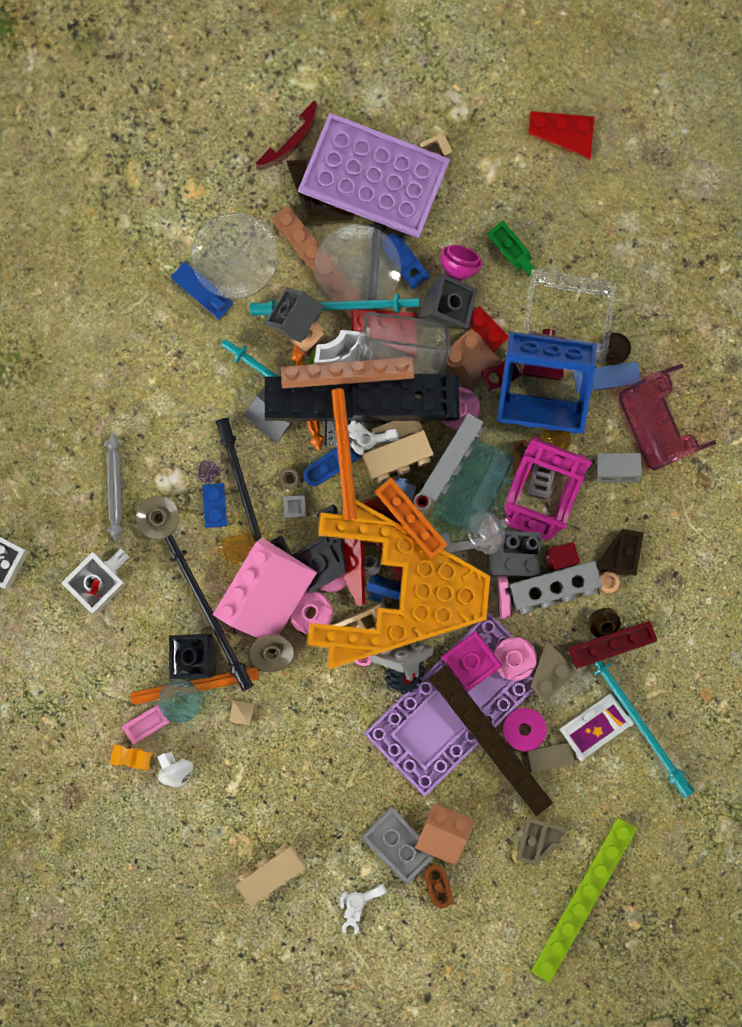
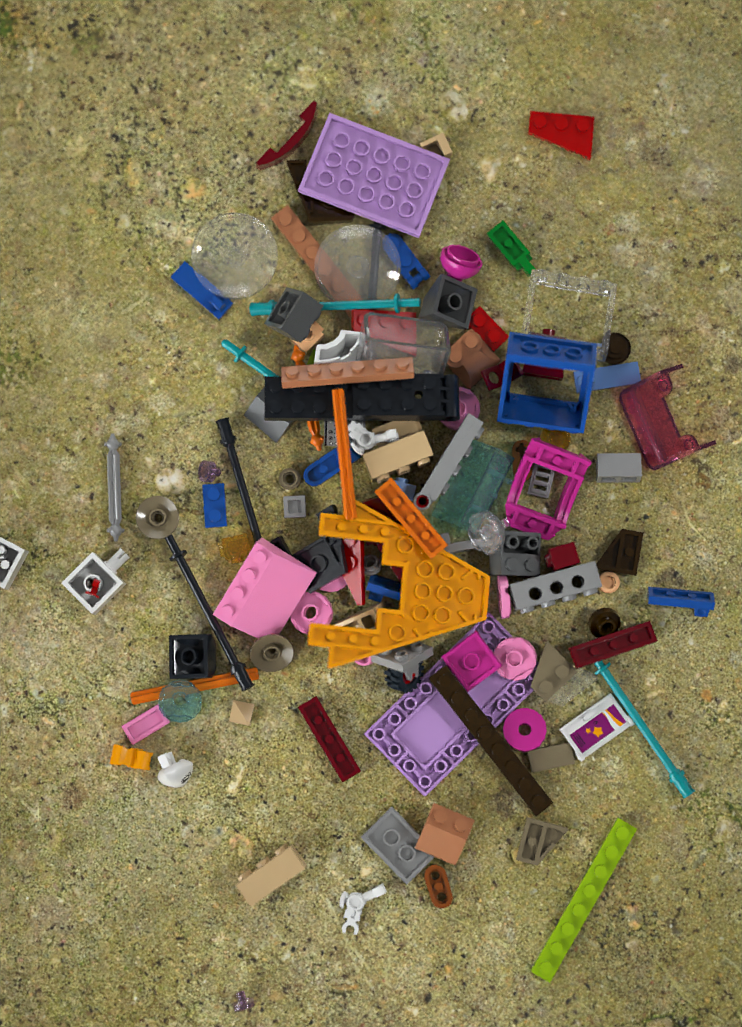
none -> tile [232,990,255,1012]
none -> dark red plate [298,696,361,783]
none -> blue hinge [647,587,715,617]

